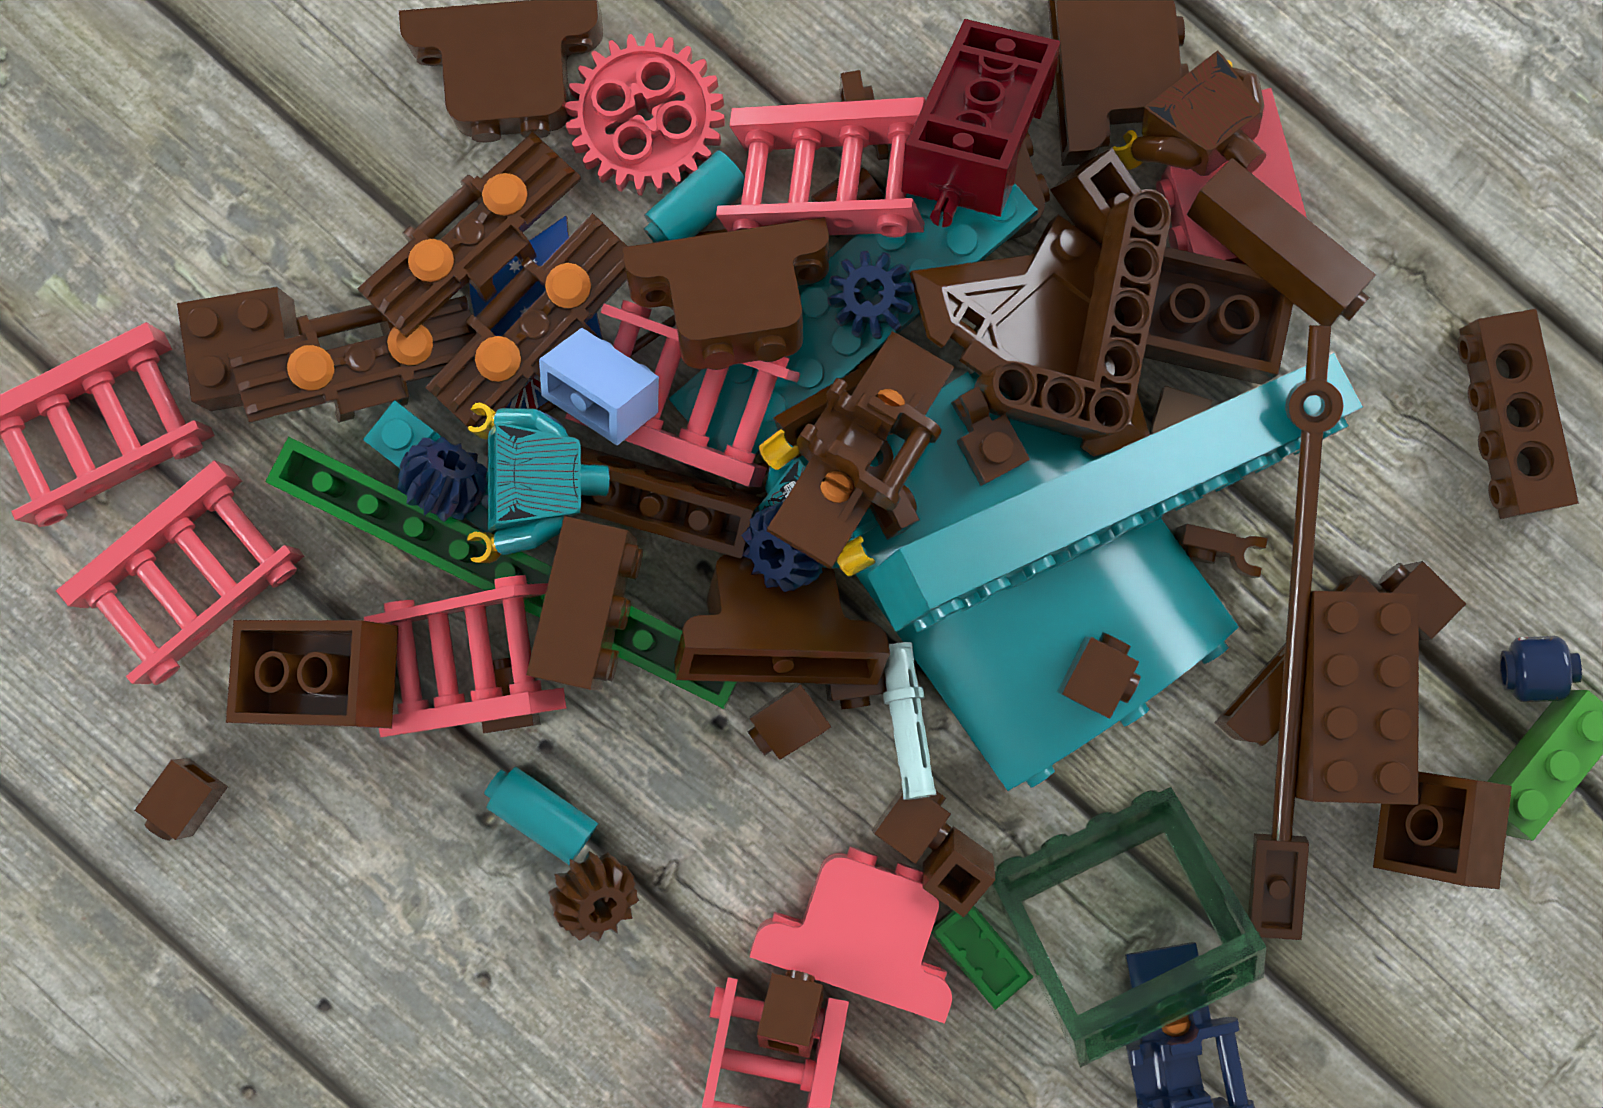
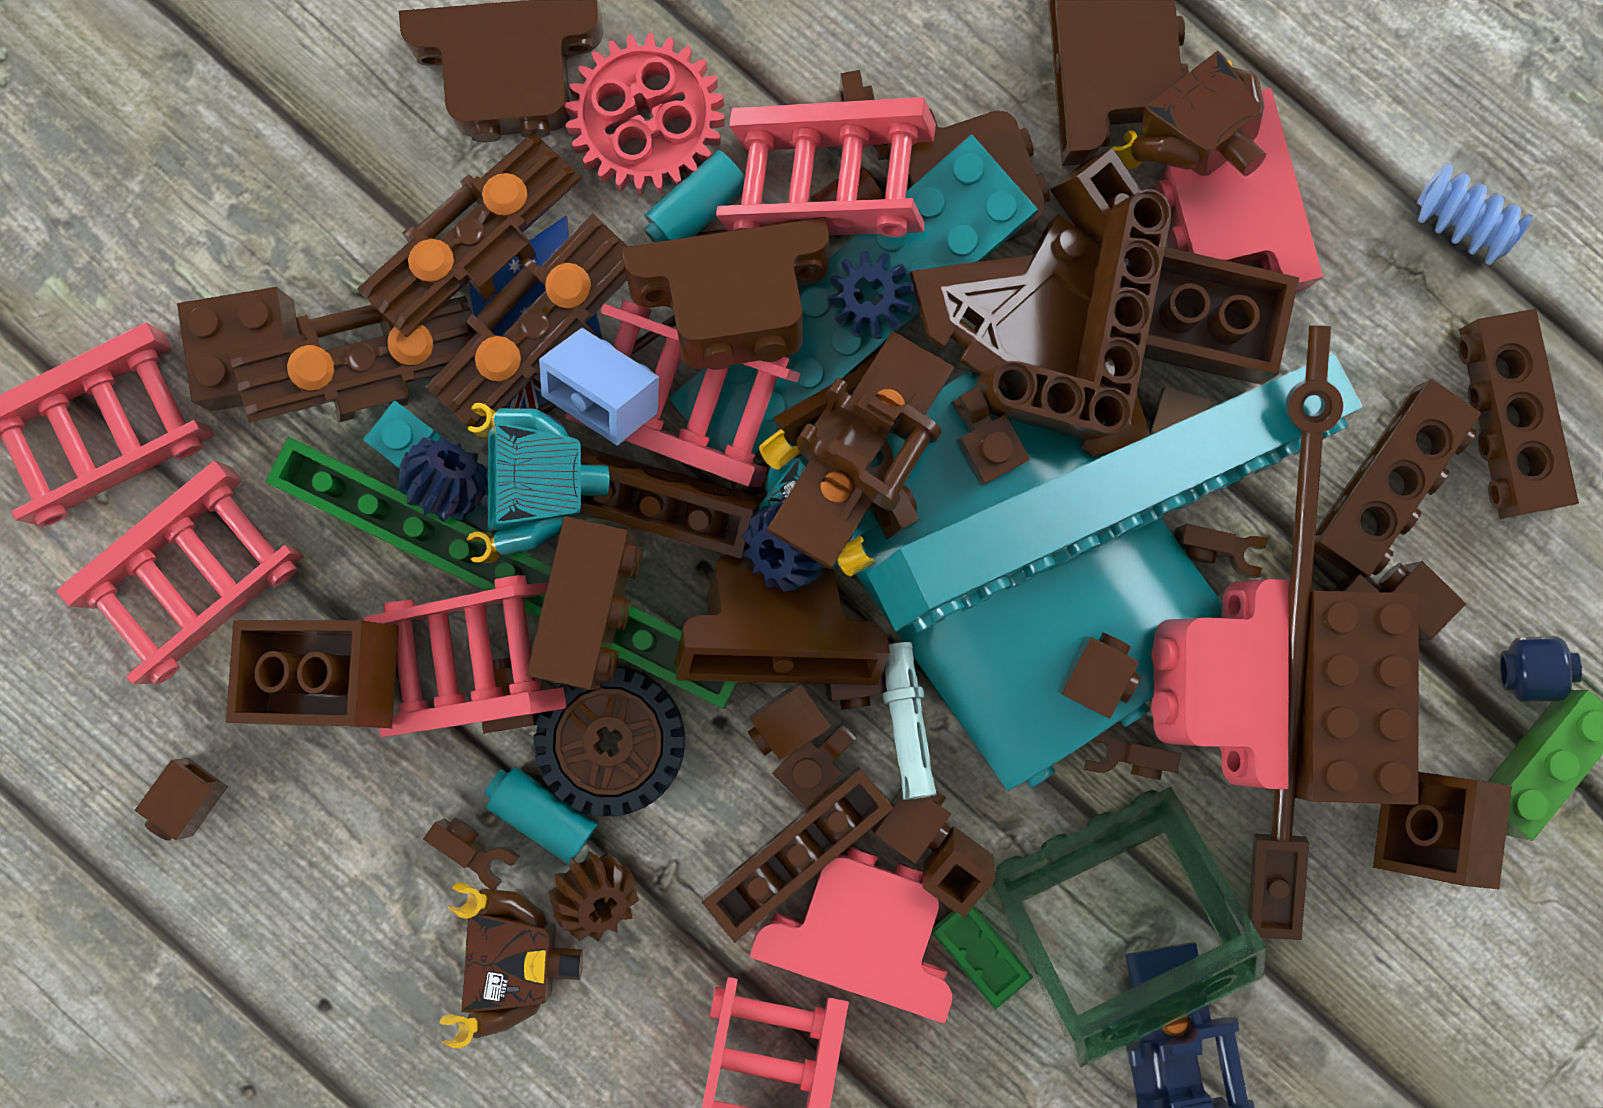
reddish brown brick [757,970,824,1058] -> none
dark red brick [901,19,1061,227] -> none
reddish brown brick [1187,158,1376,326] -> none
none -> reddish brown plate [423,818,520,890]
none -> torso [439,882,583,1049]
none -> wheel [534,666,685,817]
none -> reddish brown brick [701,766,894,943]
none -> reddish brown plate [772,722,857,809]
none -> reddish brown plate [1084,732,1181,780]
none -> coral brick [1151,579,1289,789]
none -> reddish brown brick [1314,379,1481,578]
none -> light blue piece [1417,163,1533,265]

